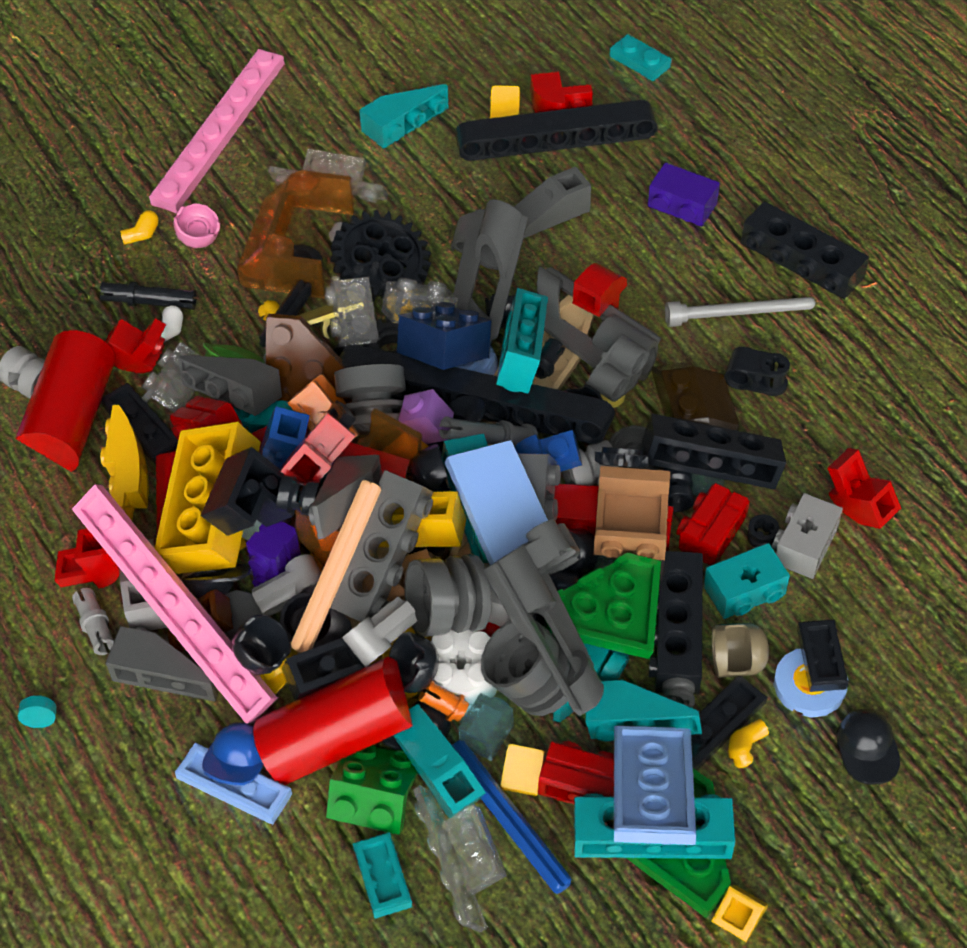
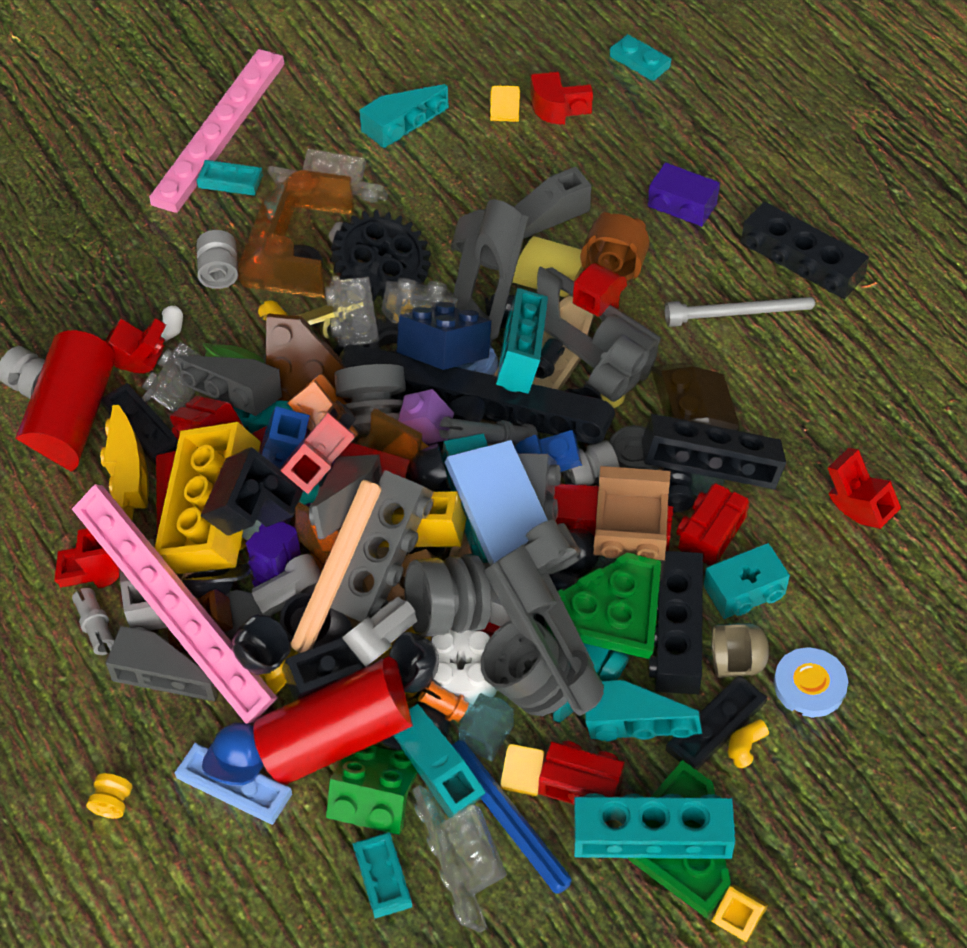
teal tile [18,695,57,728] -> none
black pin [100,281,197,310] -> none
yellow arm [120,210,159,245] -> none
bright pink hair [174,203,220,249] -> none
black axle [259,280,312,348] -> none
black wheel [276,474,321,516] -> none
black beam [455,100,658,161] -> none
black gear [595,447,650,467] -> none
light blue tile [614,726,696,845] -> none
dark grey bush [662,677,695,708] -> none
black piece [724,346,790,396] -> none
black bush [747,514,780,548] -> none
light grey brick [772,493,843,579] -> none
black plate [797,620,848,692] -> none
black cap [836,709,900,785] -> none
none -> yellow wheel [86,773,132,819]
none -> light grey wheel [196,230,238,289]
none -> teal plate [197,160,263,196]
none -> light yellow slope [512,236,584,297]
none -> dark orange brick [580,212,650,281]

